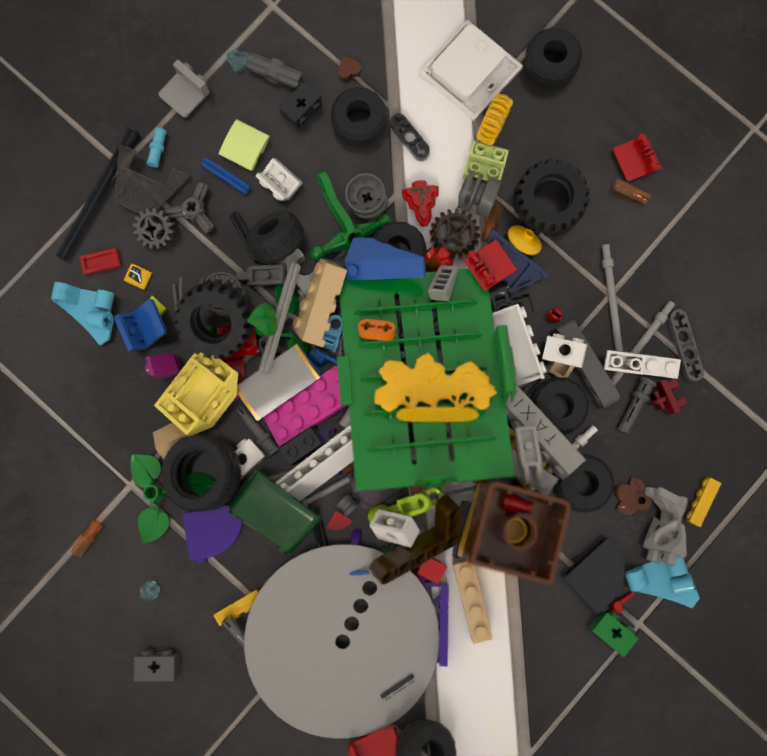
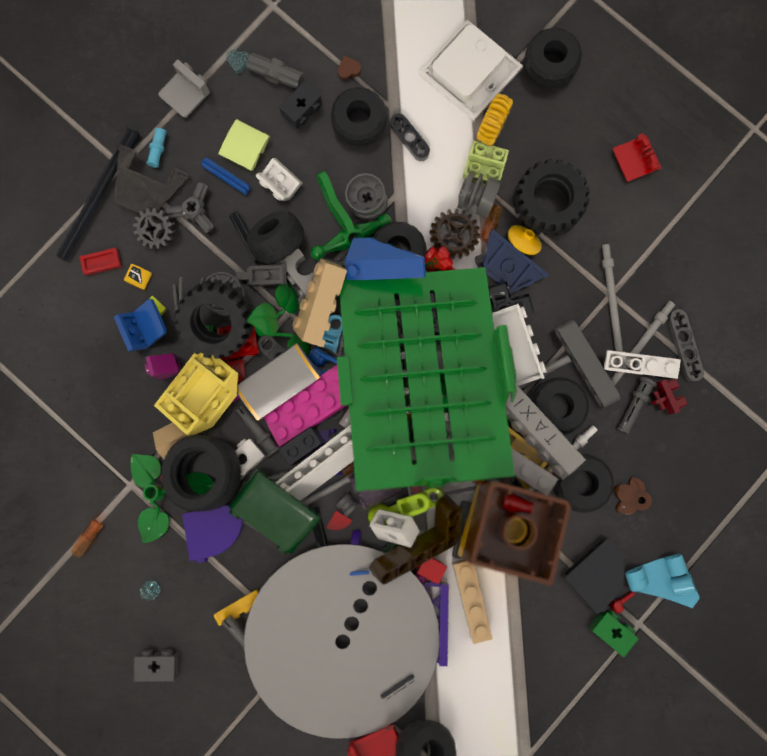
medium azure panel [51,282,115,345] -> none
light grey axle [259,262,301,373] -> none
orange beam [358,319,395,341] -> none
yellow plant [375,353,497,422] -> none
red rock [401,180,439,227] -> none
light grey slope [428,265,459,301] -> none
red hinge [463,240,517,291] -> none
light grey hinge [514,426,543,484] -> none
white brick [542,333,588,368] -> none
red hinge [547,308,563,324] -> none
tan slope [549,362,575,378] -> none
clear orange axle [613,179,651,205] -> none
light grey hips [643,487,688,566] -> none
yellow piece [686,478,722,527] -> none

